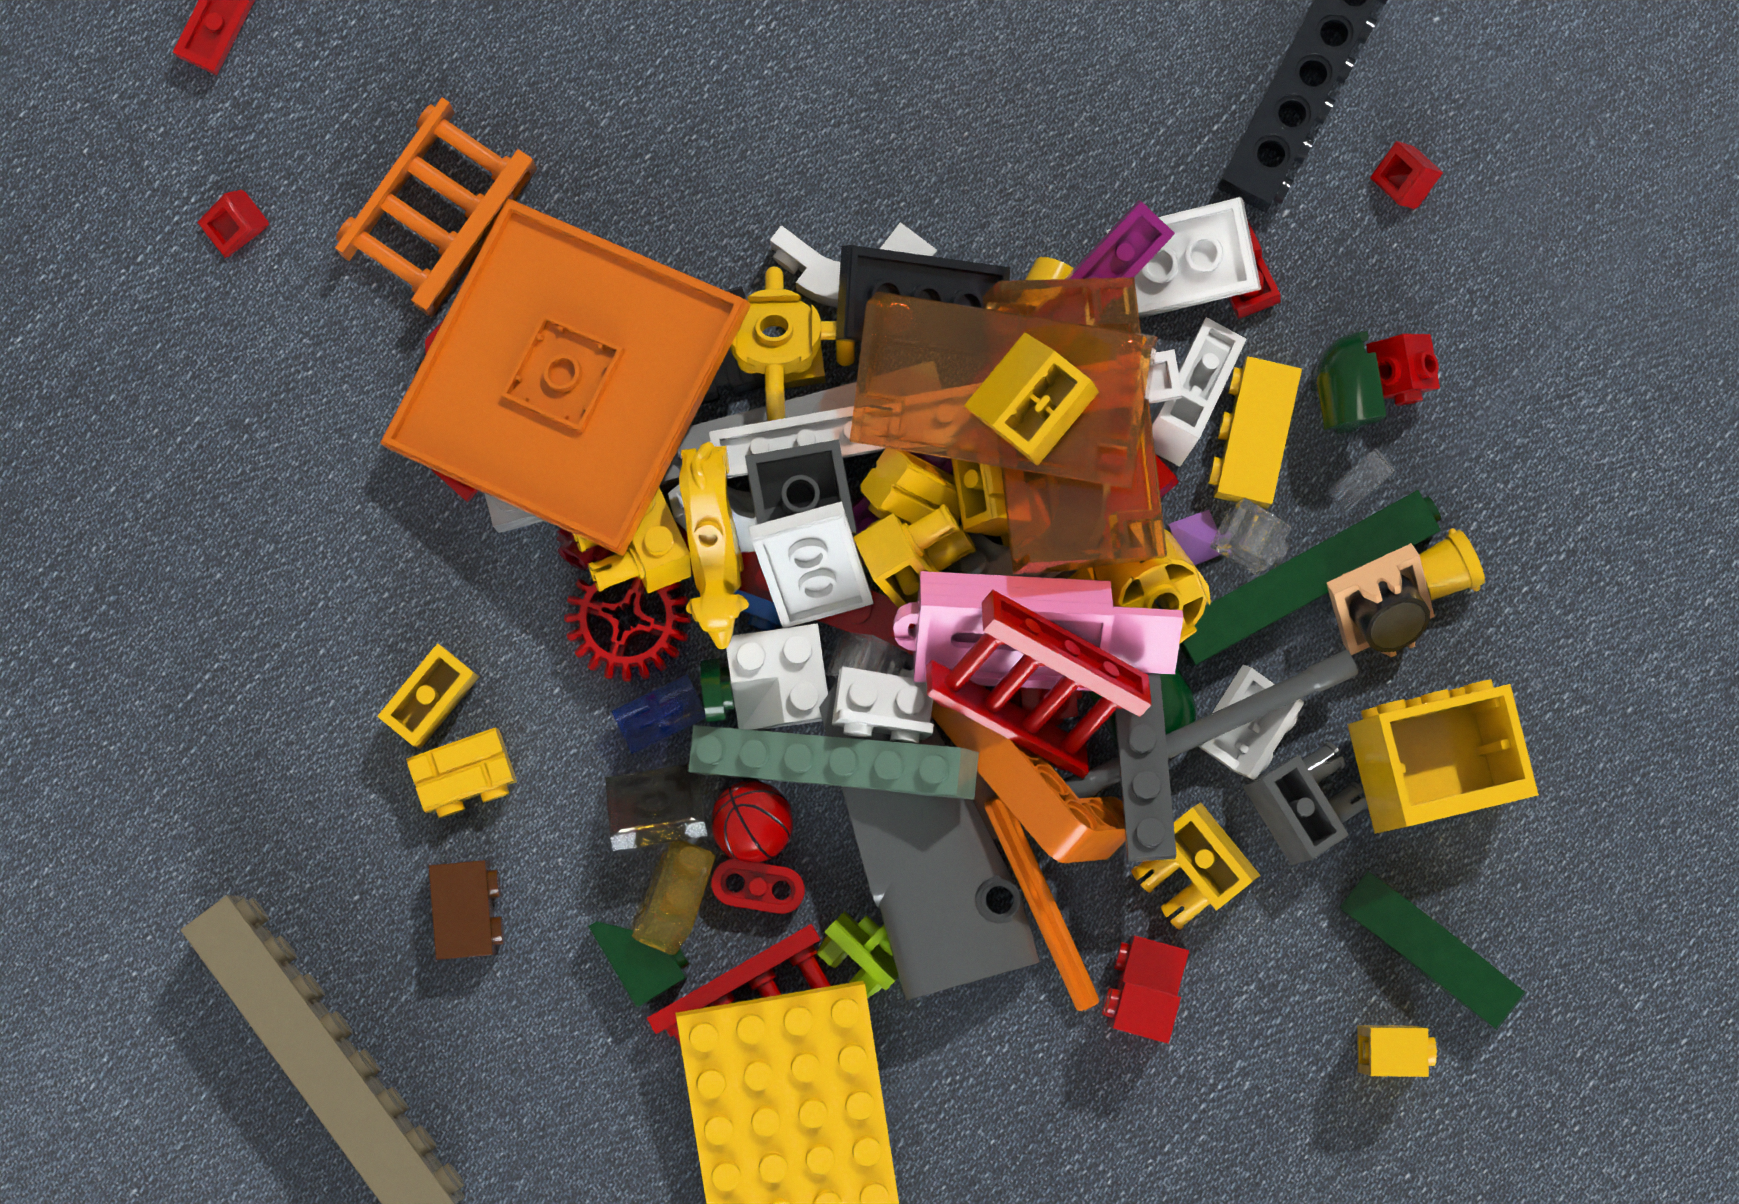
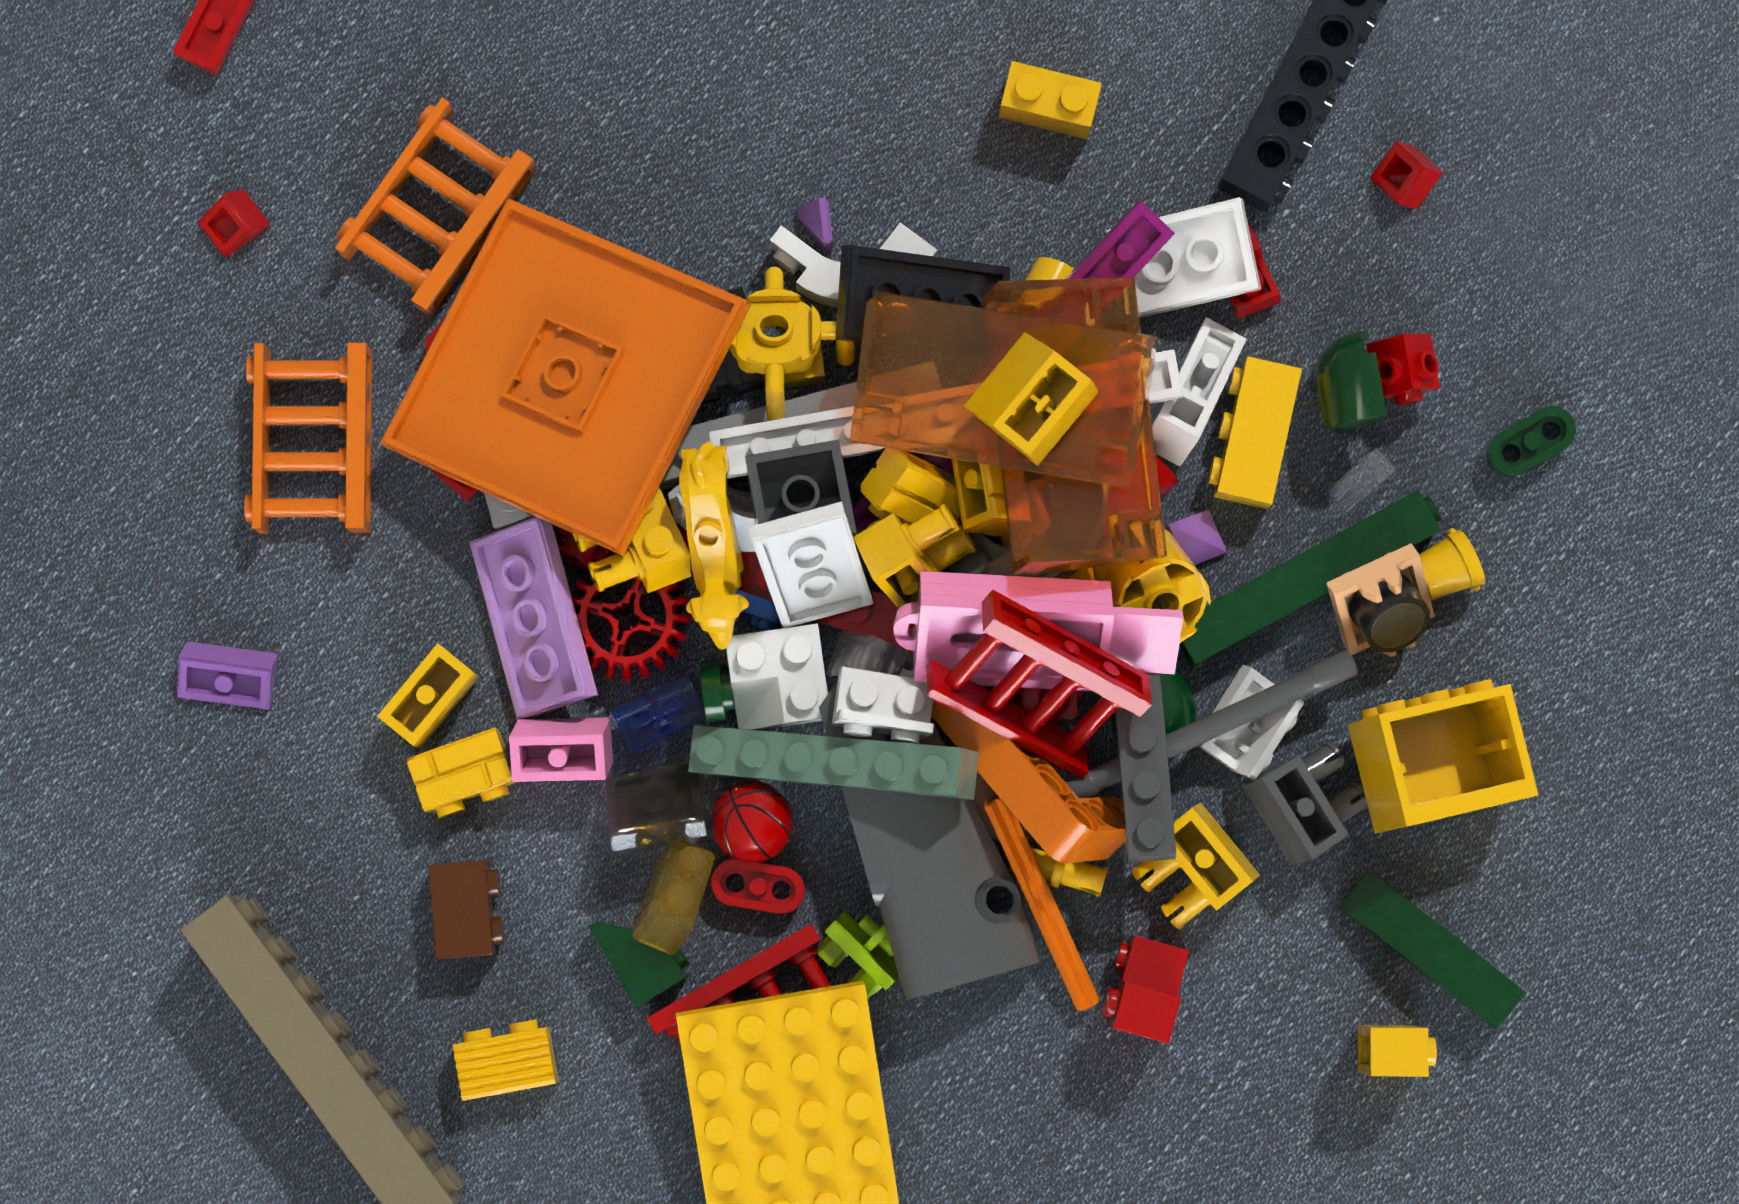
clear brick [1209,498,1292,575] -> none
none -> medium lavender slope [177,642,278,710]
none -> orange fence [244,343,373,534]
none -> yellow brick [453,1019,559,1101]
none -> lavender tile [469,517,598,720]
none -> bright pink brick [509,717,613,782]
none -> medium lavender slope [797,197,833,252]
none -> yellow brick [999,61,1102,140]
none -> yellow pin [1010,847,1108,897]
none -> dark green plate [1486,406,1576,478]

